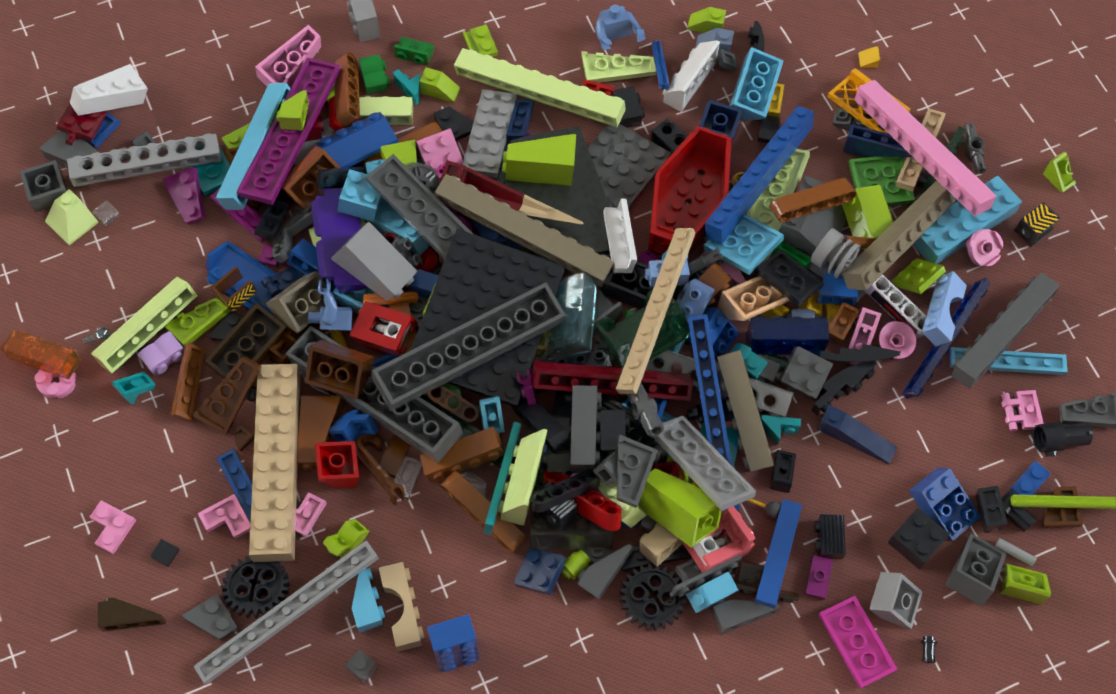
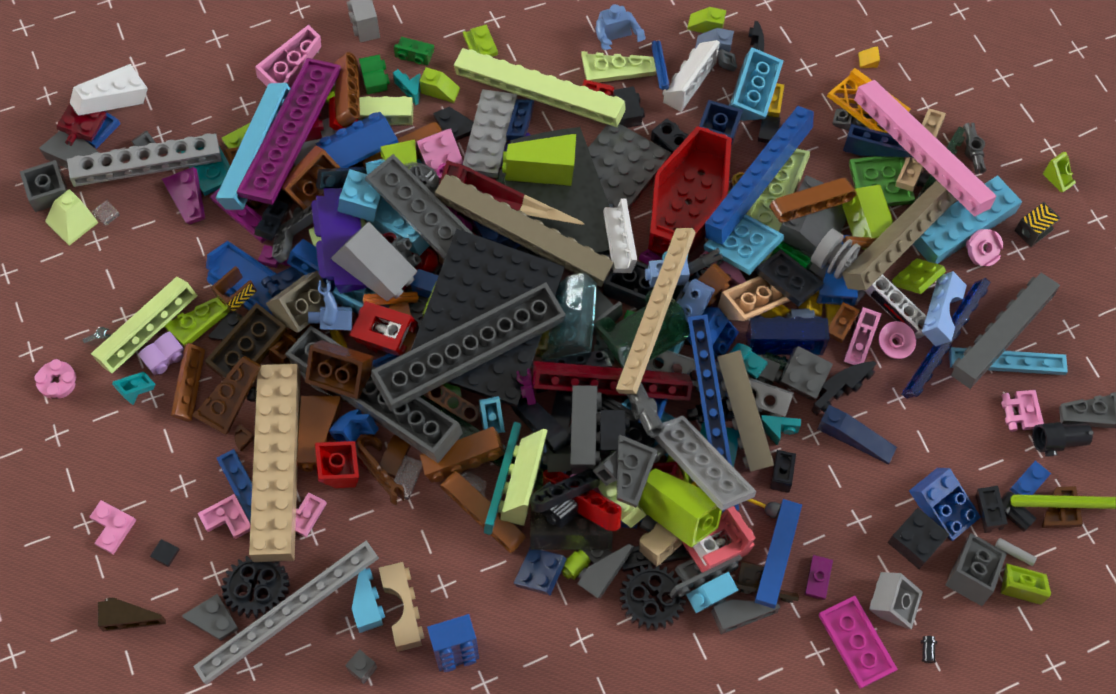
clear orange brick [1,330,82,380] -> none
lime slope [276,90,309,130] -> none
lime brick [323,519,370,558] -> none
black brick [814,514,846,559] -> none
black slope [818,344,901,363] -> none

